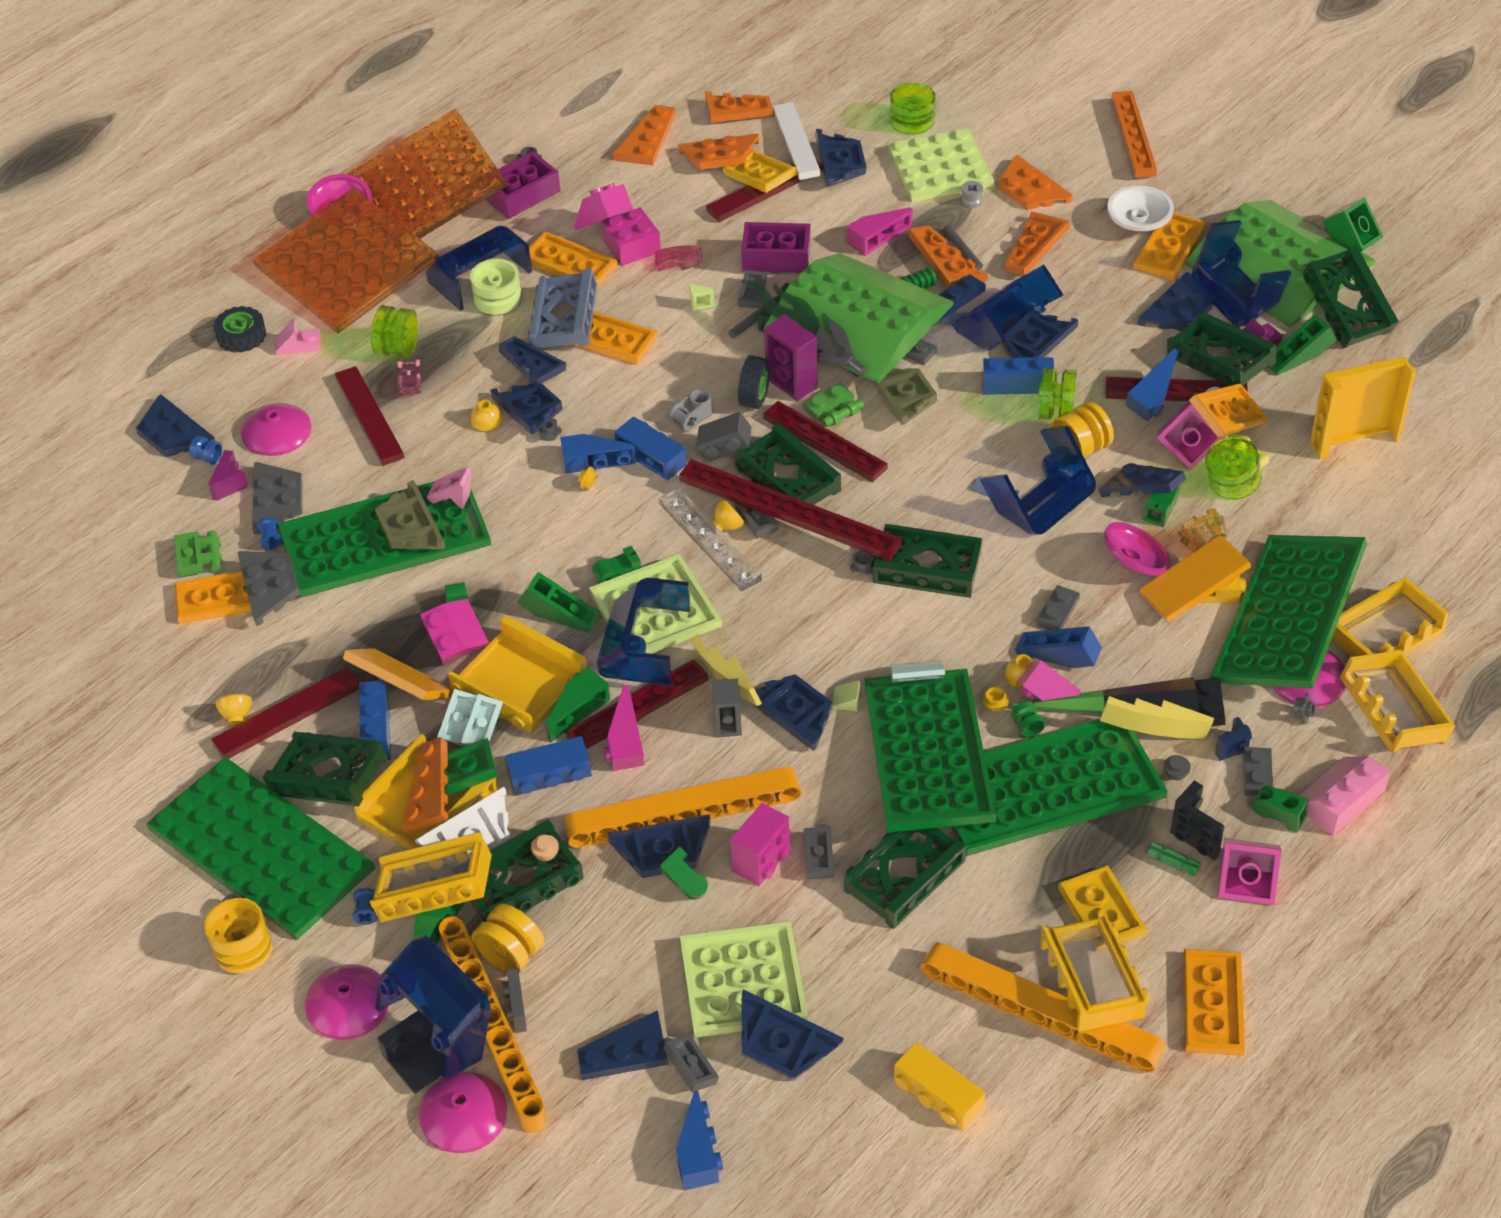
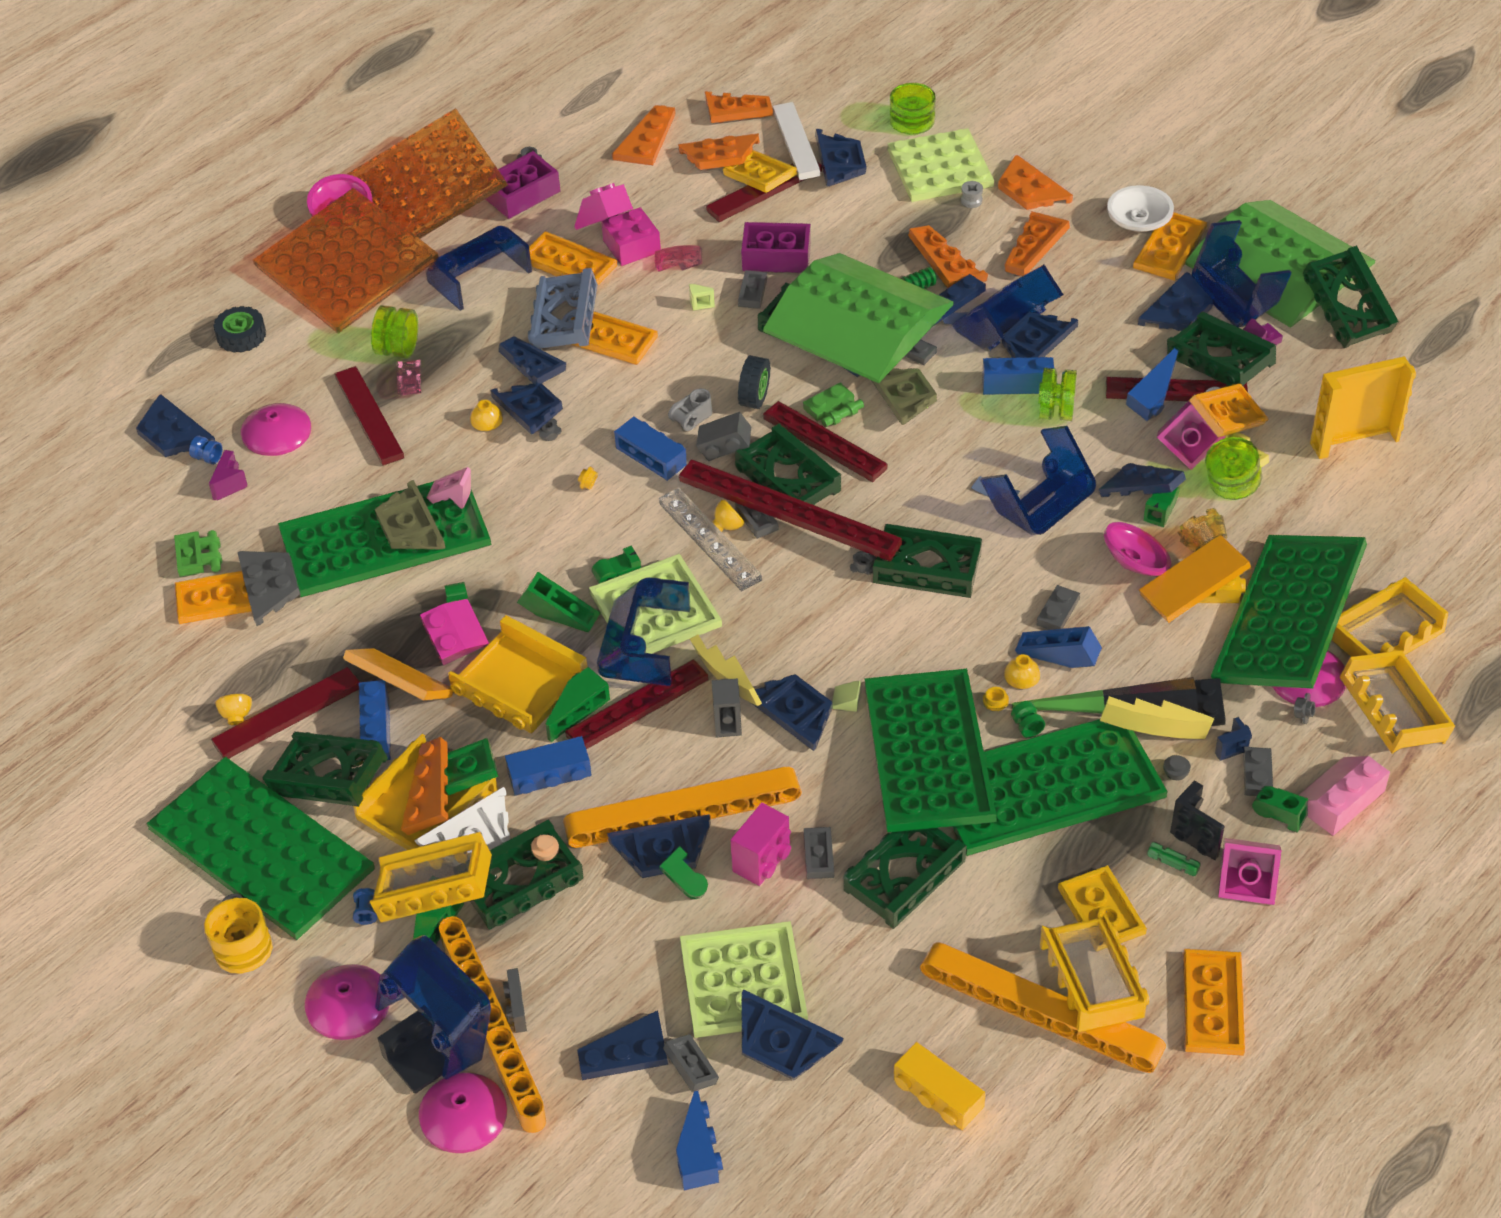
dark grey wing [252,462,303,535] -> none
blue bush [256,517,283,550] -> none
bright pink slope [276,319,322,355] -> none
light aqua slope [437,689,503,747] -> none
yellowish green wheel [470,258,522,315] -> none
yellow wheel [471,904,544,974] -> none
blue slope [560,434,636,474] -> none
dark pink slope [604,685,644,771] -> none
dark grey bar [728,296,776,339] -> none
piece [742,280,868,375] -> none
magenta brick [764,314,818,402] -> none
dark pink slope [847,207,913,256] -> none
light aqua slope [889,660,945,682] -> none
dark grey bar [943,225,983,270] -> none
dark pink slope [1017,657,1081,701] -> none
yellow wheel [1050,401,1114,463] -> none
orange plate [1111,91,1157,178] -> none
green slope [1270,313,1337,375] -> none
green slope [1323,197,1384,252] -> none

